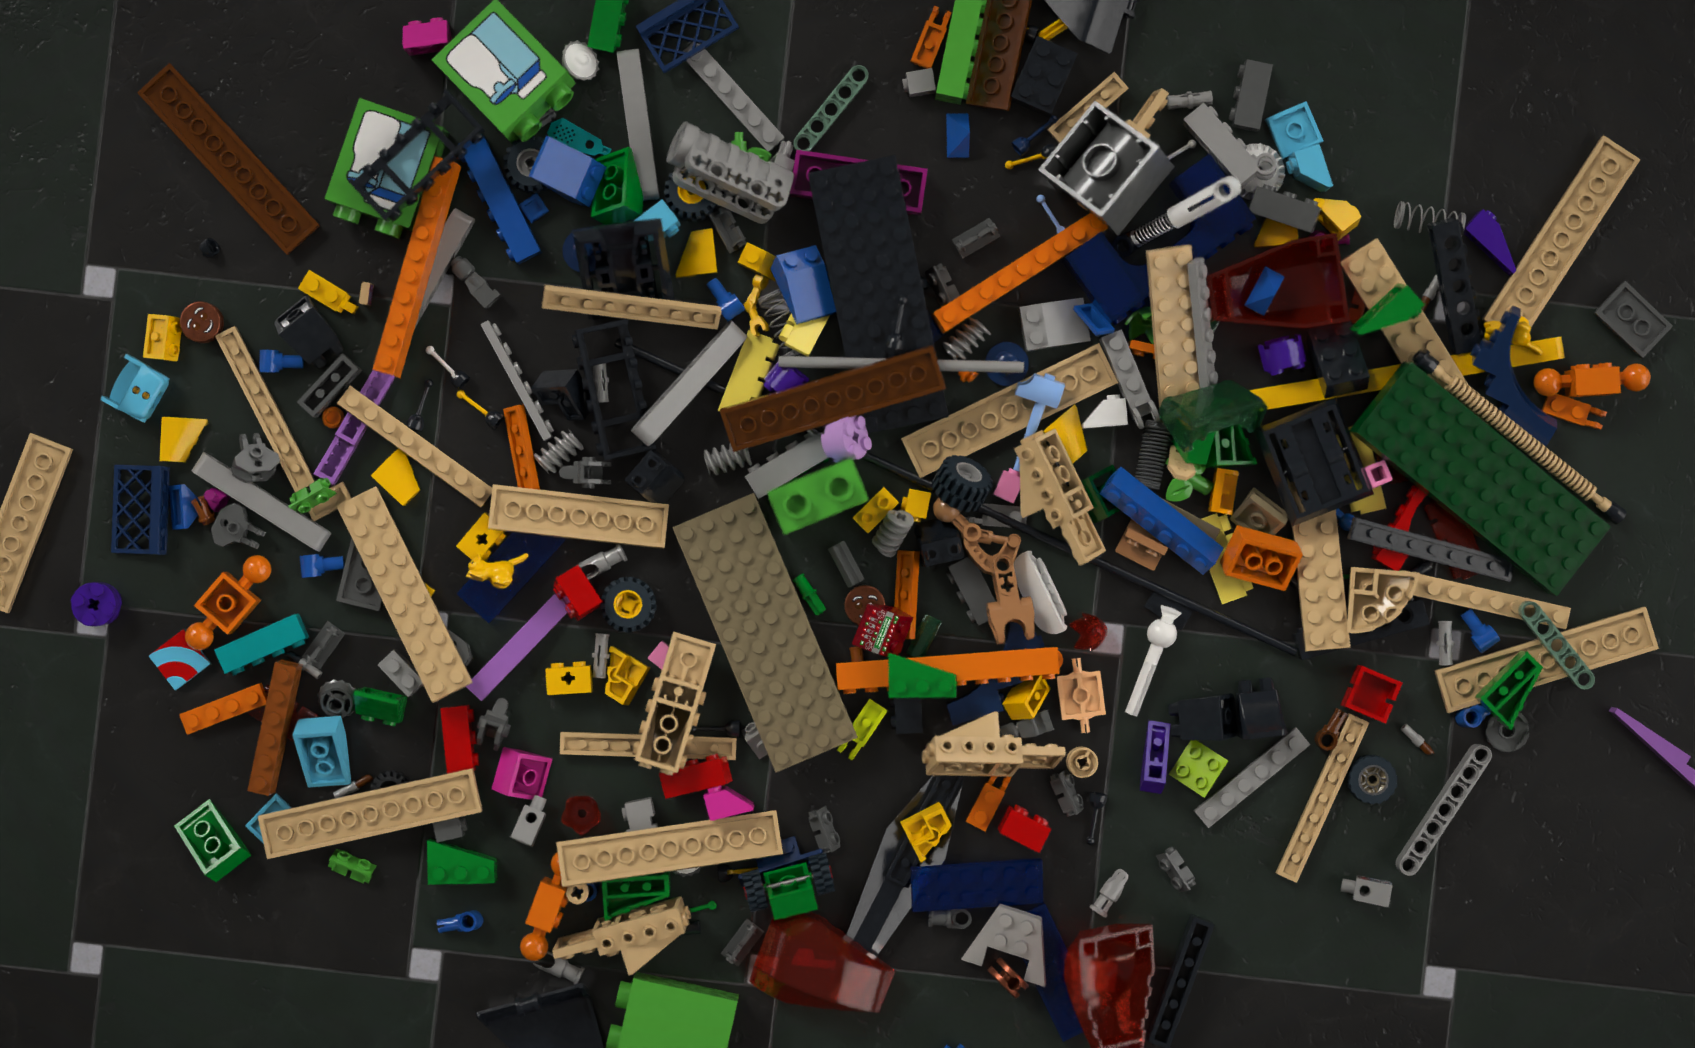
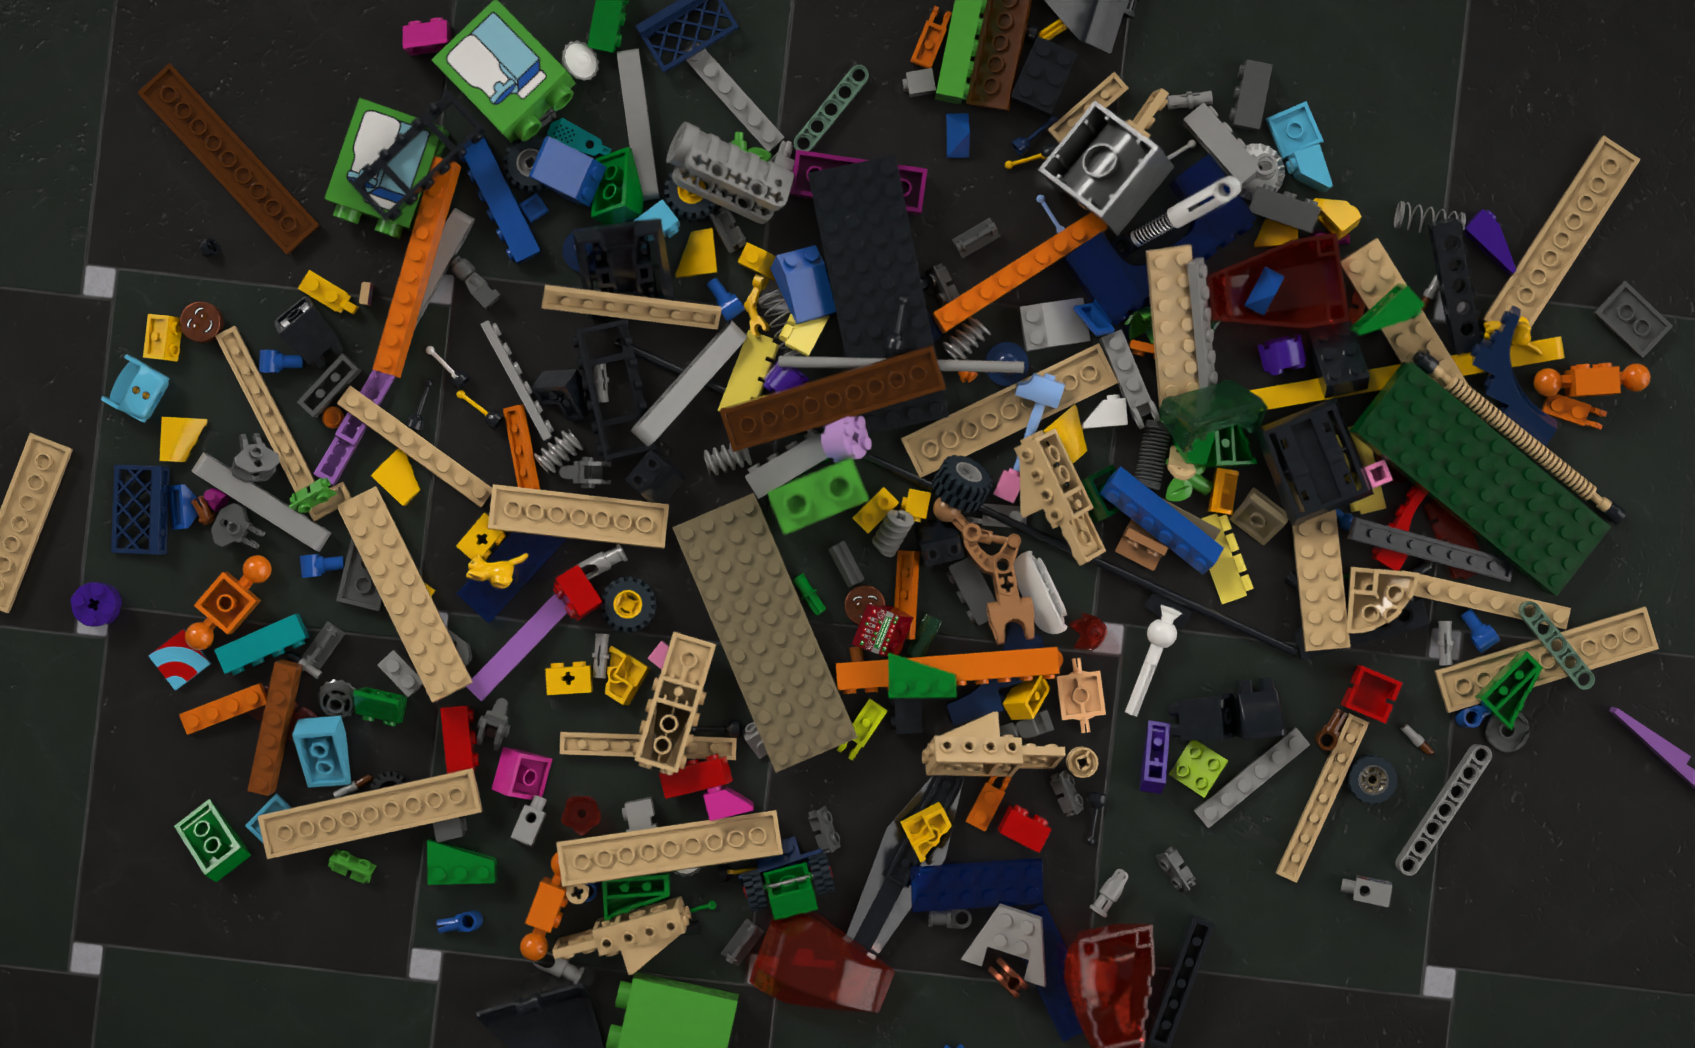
orange brick [1220,525,1303,591] -> none

